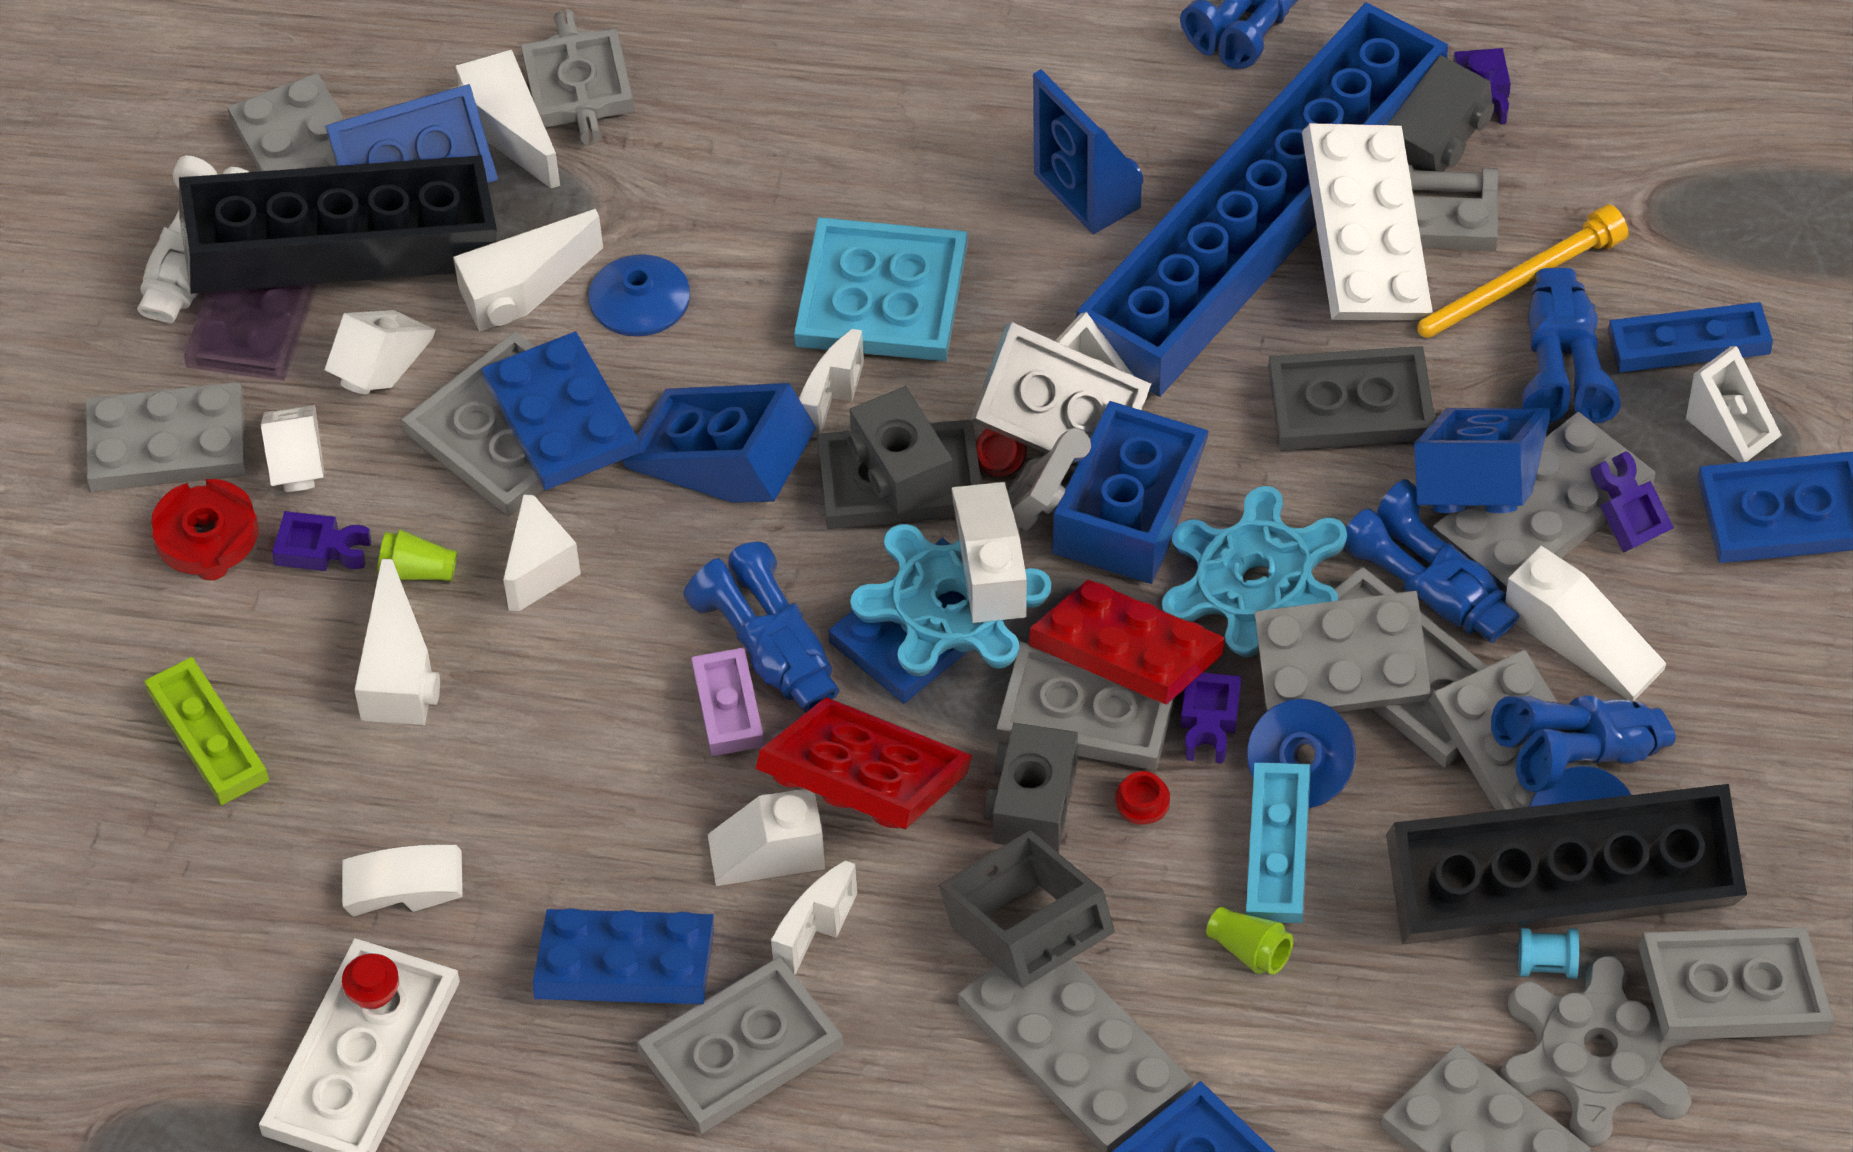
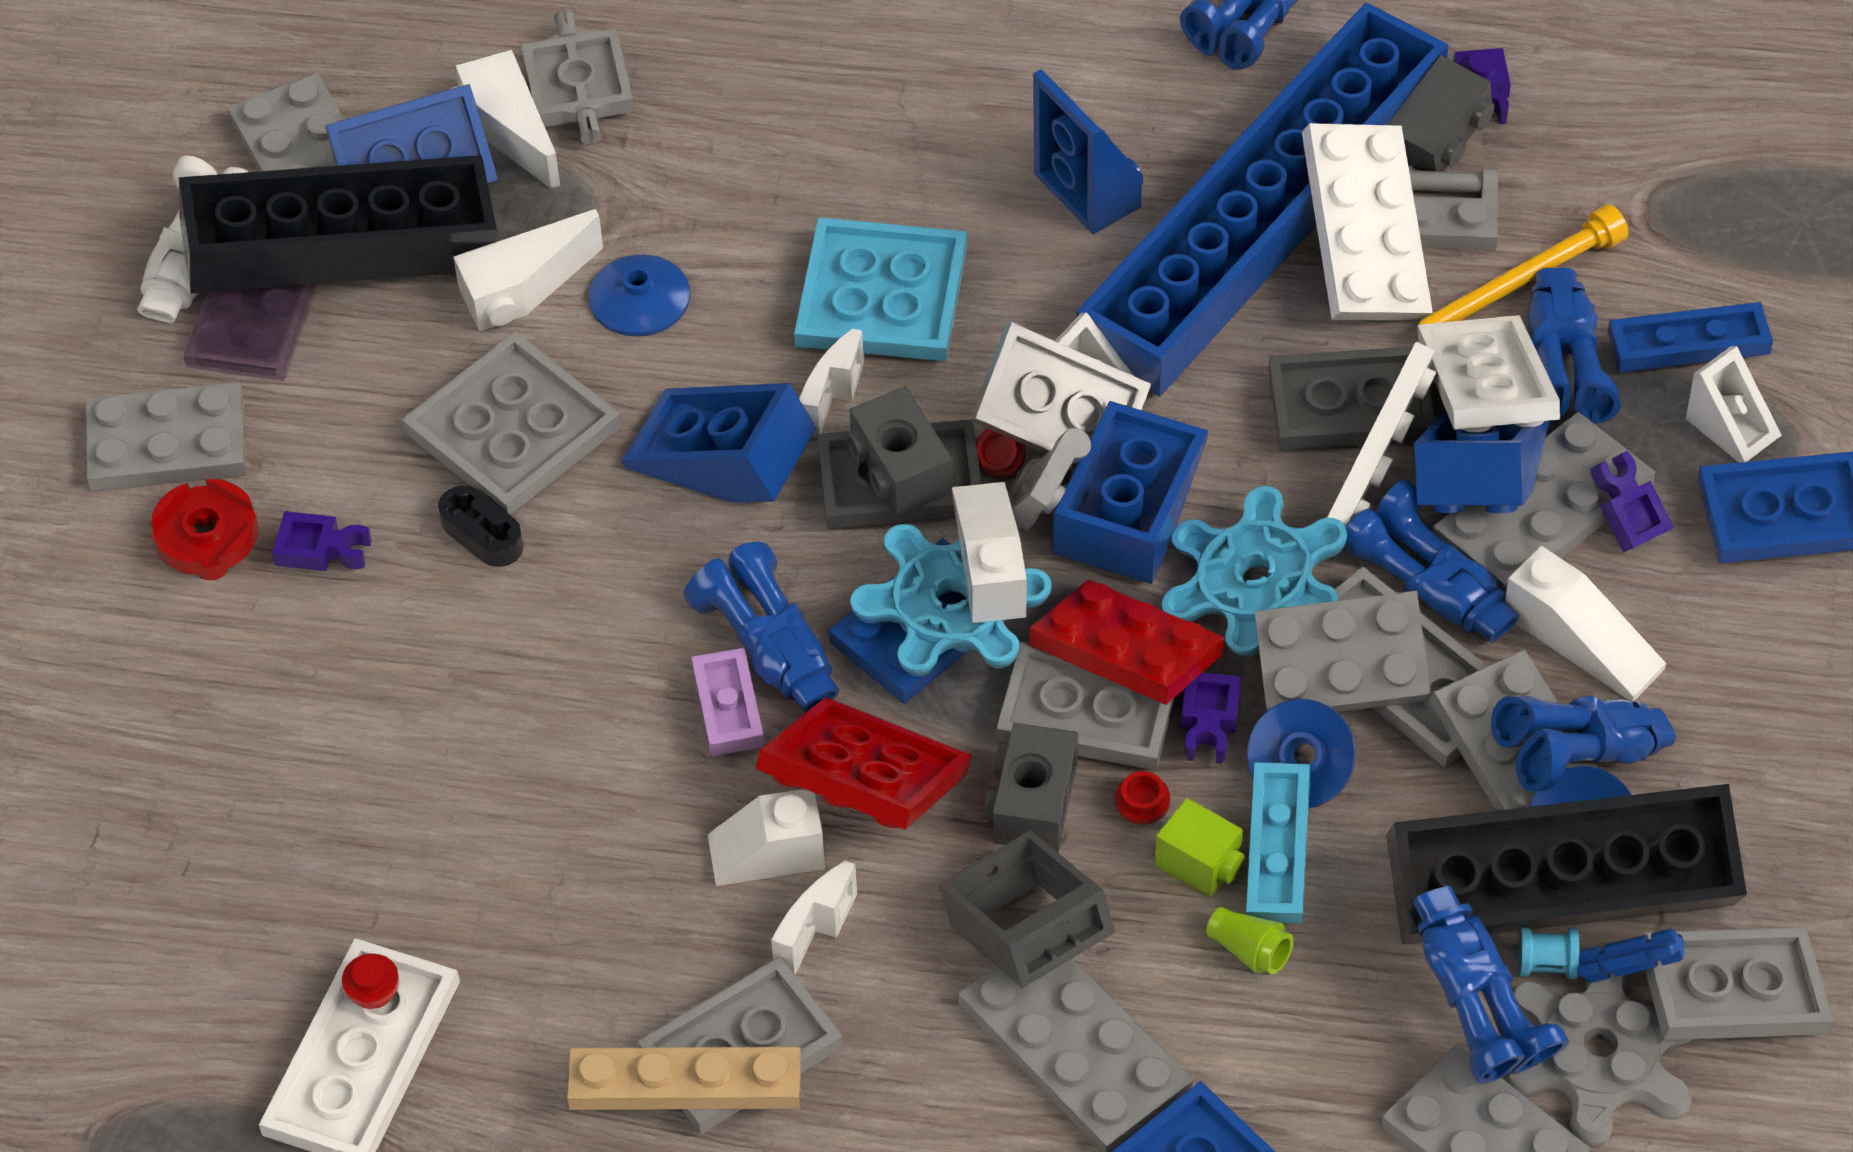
lime plate [144,657,269,806] -> none
white slope [261,404,324,492] -> none
white slope [324,310,436,395] -> none
white slope [342,845,463,917] -> none
white slope [354,559,440,725] -> none
lime cone [377,529,458,582] -> none
blue plate [481,331,640,490] -> none
white slope [503,495,581,612] -> none
blue plate [533,908,714,1004] -> none
none -> black beam [438,485,524,567]
none -> tan plate [567,1047,801,1110]
none -> lime brick [1155,798,1245,898]
none -> white plate [1327,342,1437,528]
none -> blue piece [1413,886,1569,1084]
none -> white plate [1418,315,1560,432]
none -> blue axle [1577,928,1685,983]

